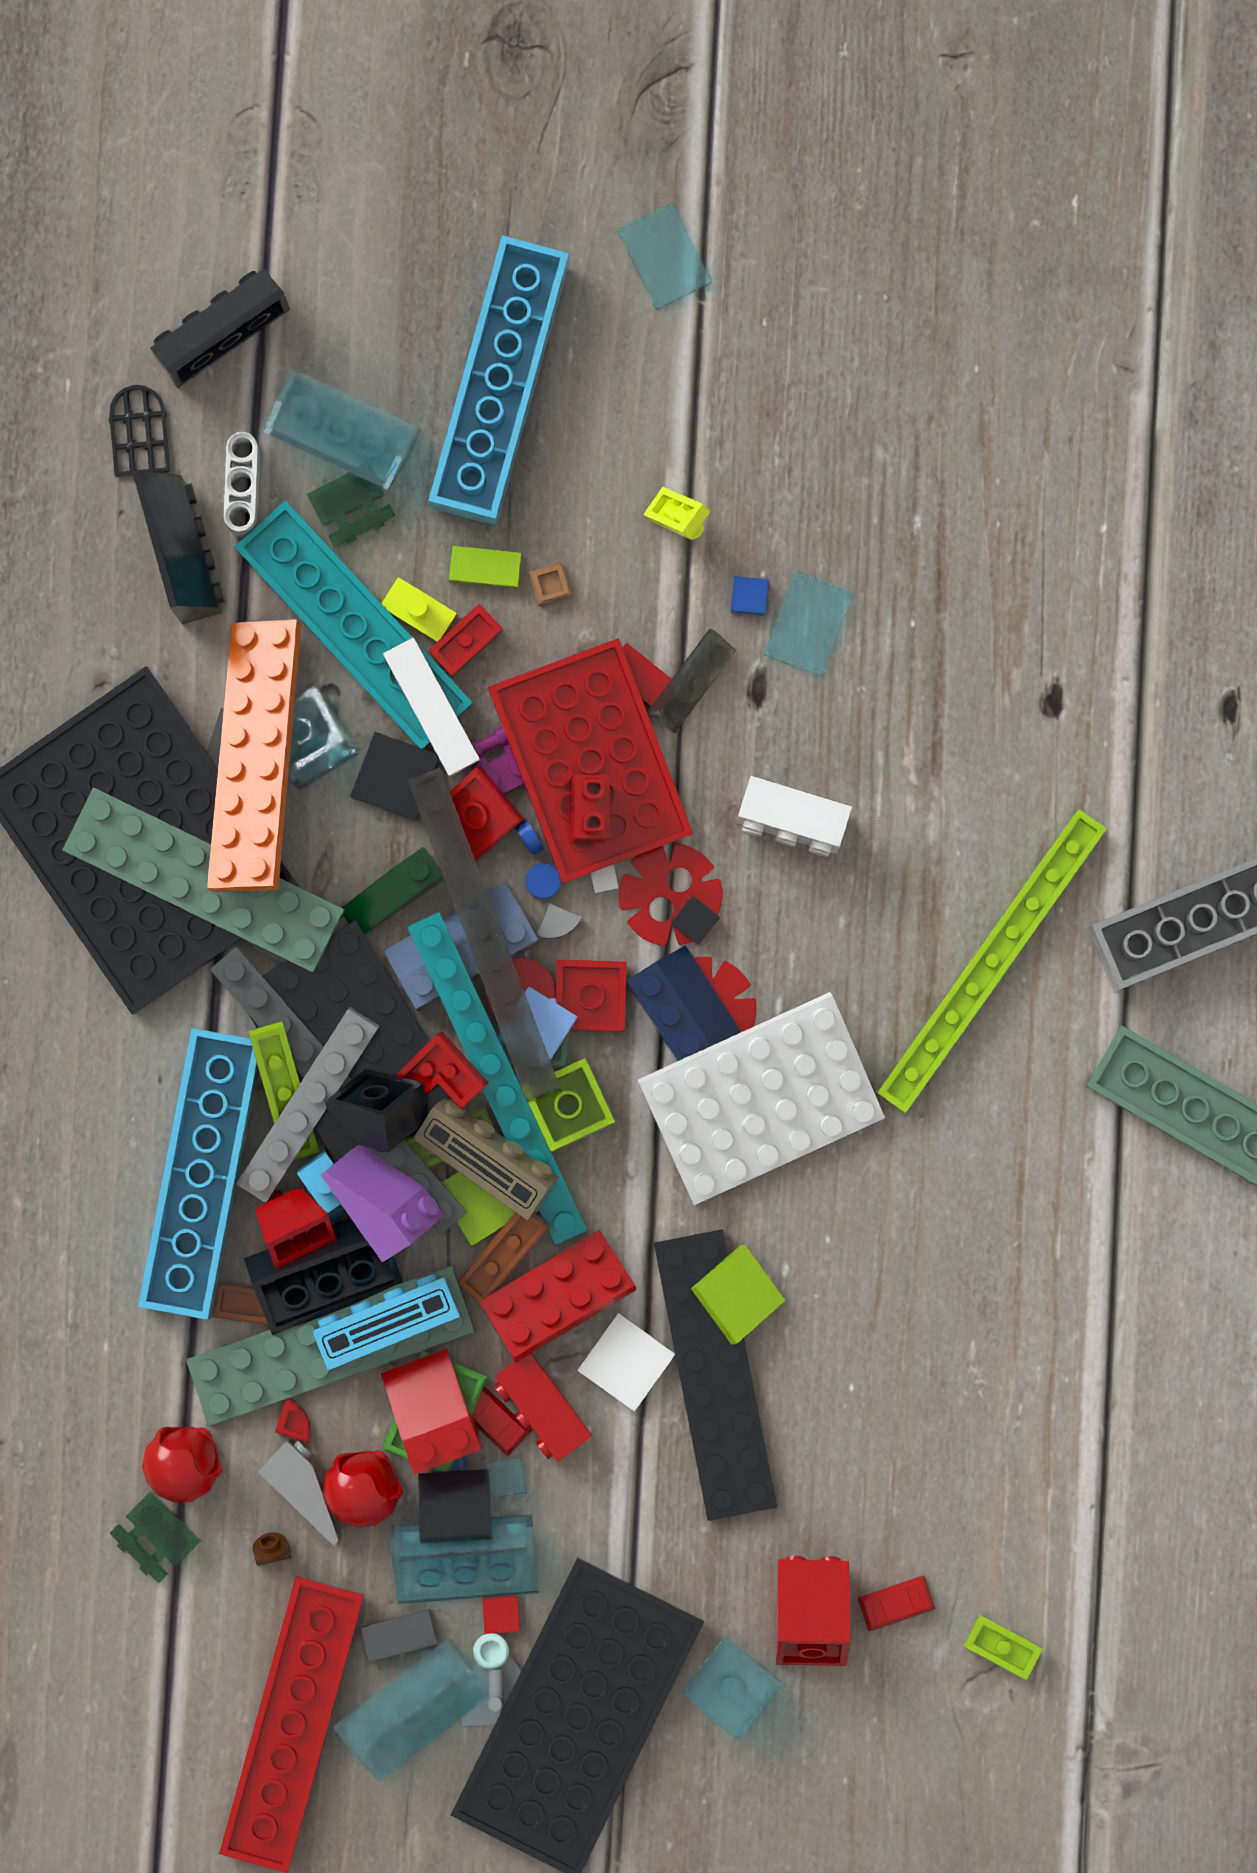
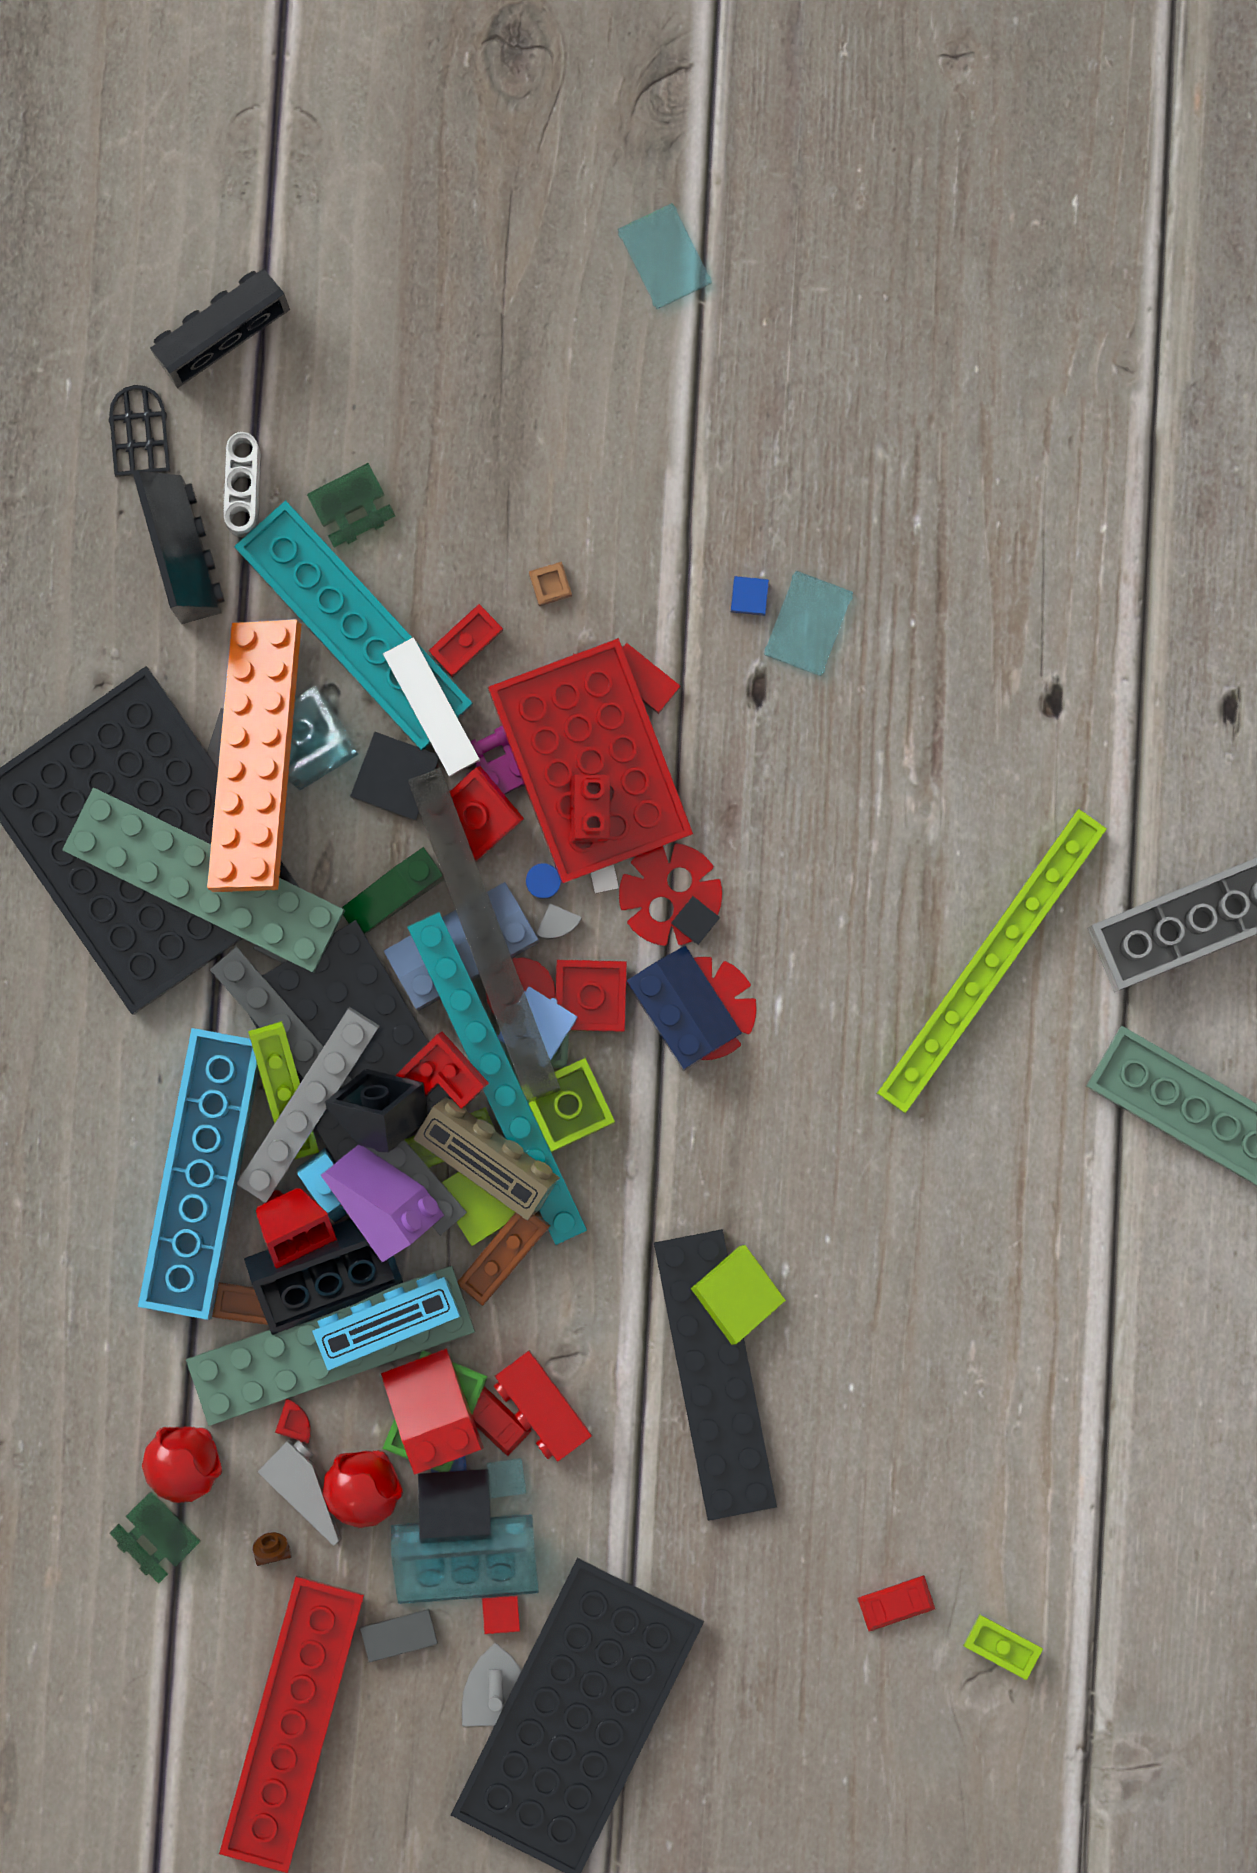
clear light blue slope [262,368,421,490] -> none
clear light blue slope [333,1637,489,1781] -> none
neon yellow tile [381,577,457,643] -> none
medium azure brick [428,235,569,526] -> none
lime tile [449,546,522,589] -> none
light aqua tile [473,1633,509,1669] -> none
red plate [479,1230,636,1363] -> none
blue tile [515,819,544,855] -> none
white tile [577,1313,675,1412] -> none
white plate [638,992,885,1205] -> none
neon yellow tile [643,487,711,540] -> none
clear smoke plate [648,628,737,734] -> none
clear light blue slope [682,1636,782,1741] -> none
white brick [737,776,852,857] -> none
red slope [776,1556,850,1666] -> none

